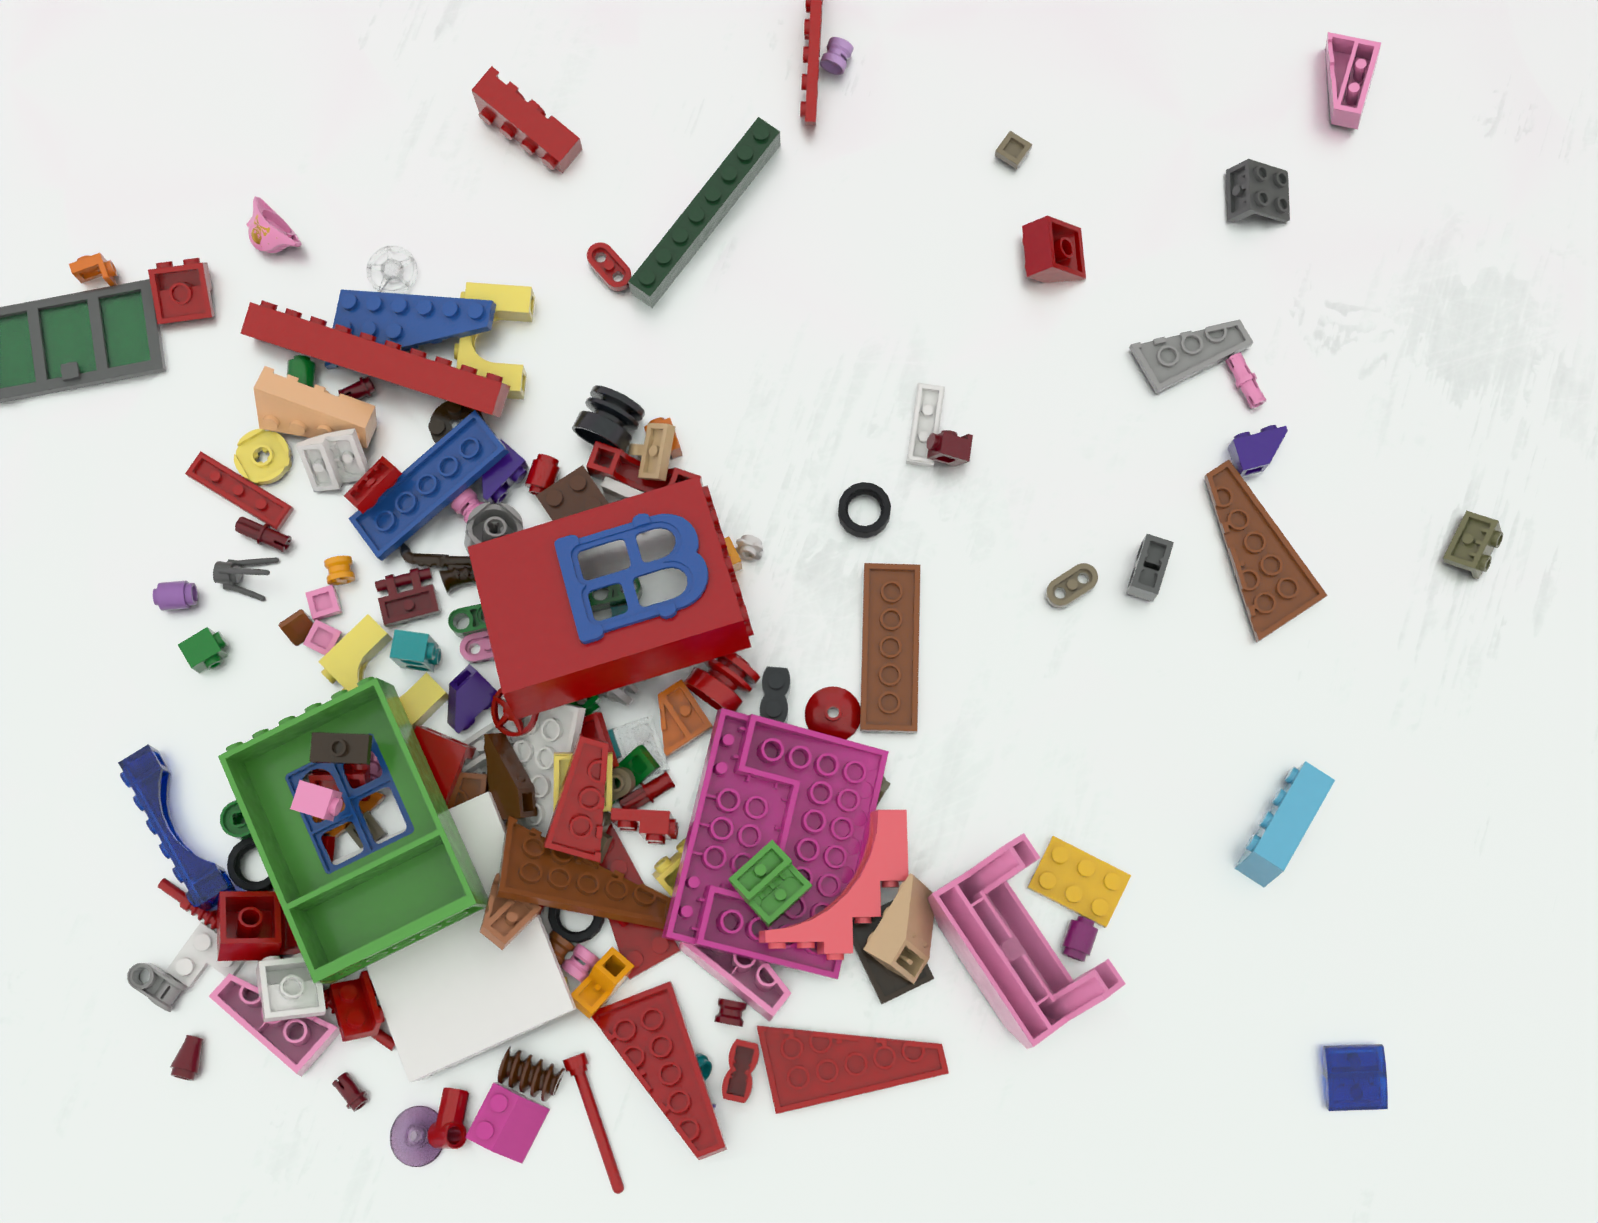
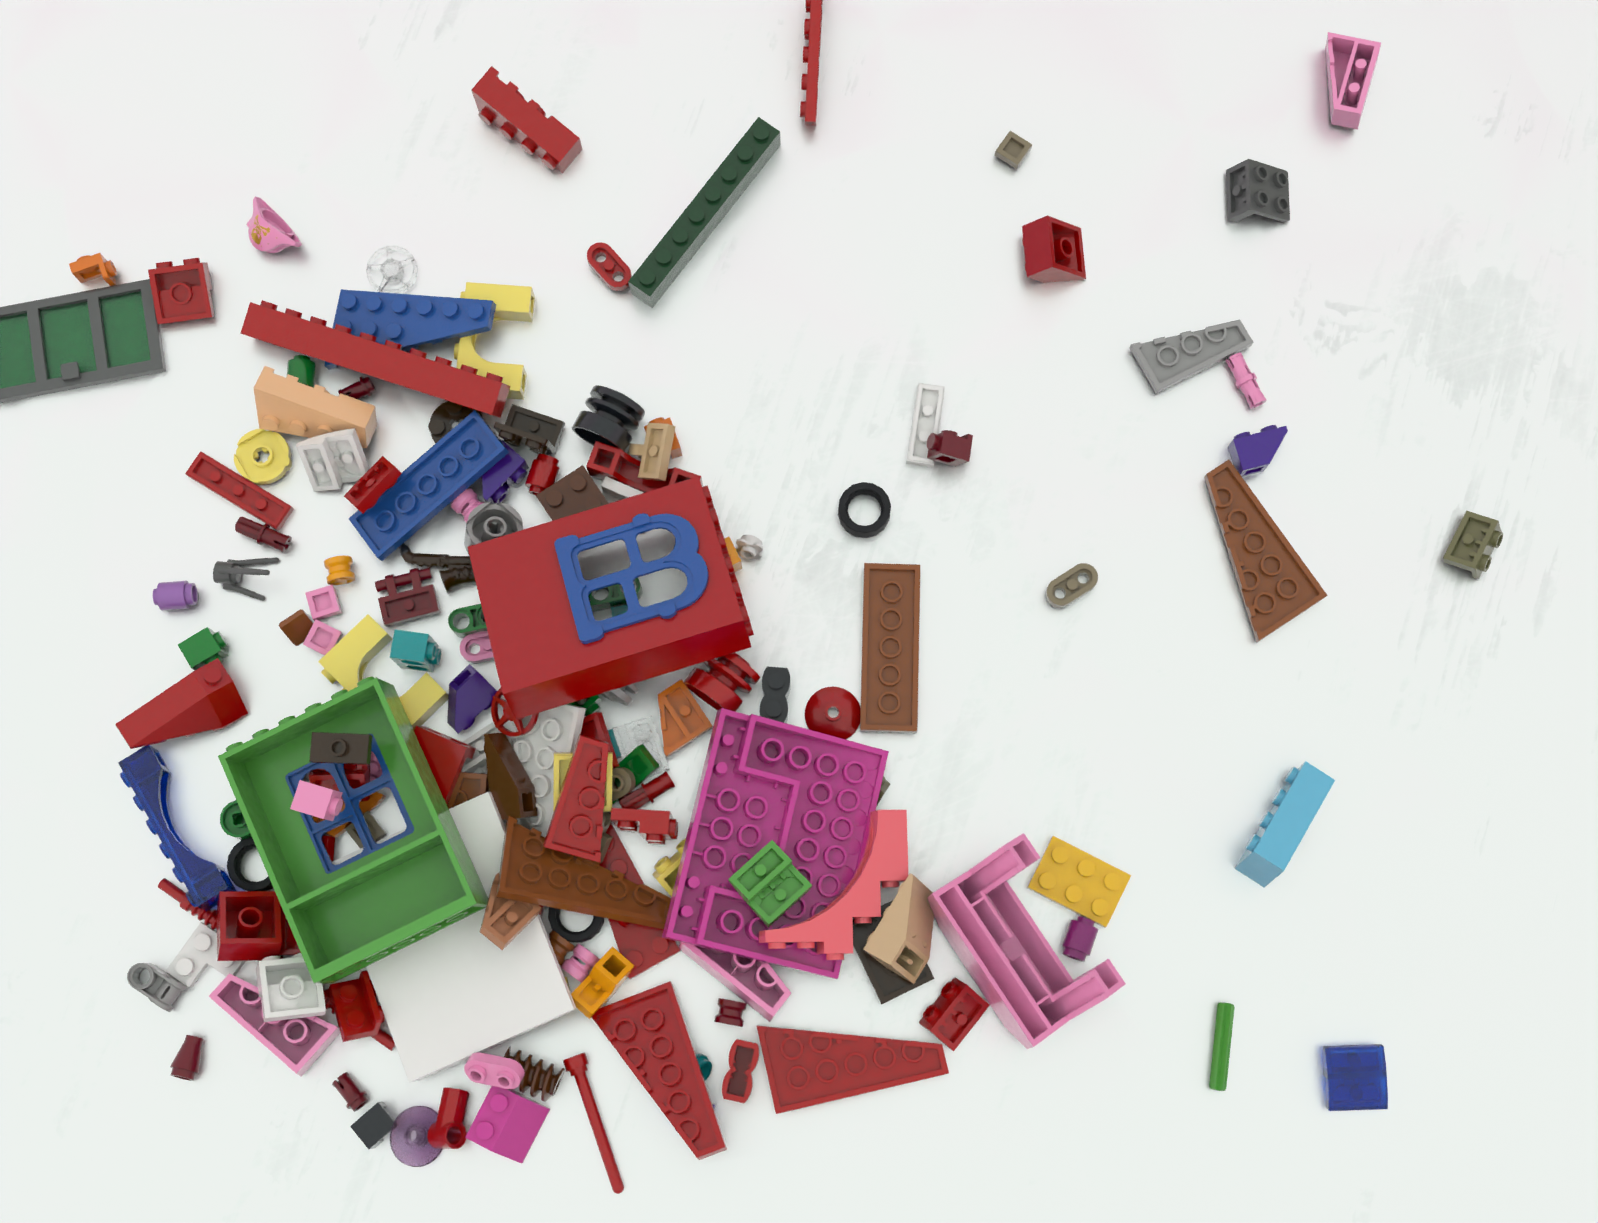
lavender wheel [820,37,854,75] -> none
dark grey brick [1126,534,1174,602] -> none
none -> red wedge [115,658,248,749]
none -> black panel [350,1102,397,1149]
none -> bright pink plate [464,1052,525,1089]
none -> dark brown bracket [493,404,565,455]
none -> red bracket [919,978,990,1051]
none -> bright green axle [1209,1002,1235,1091]

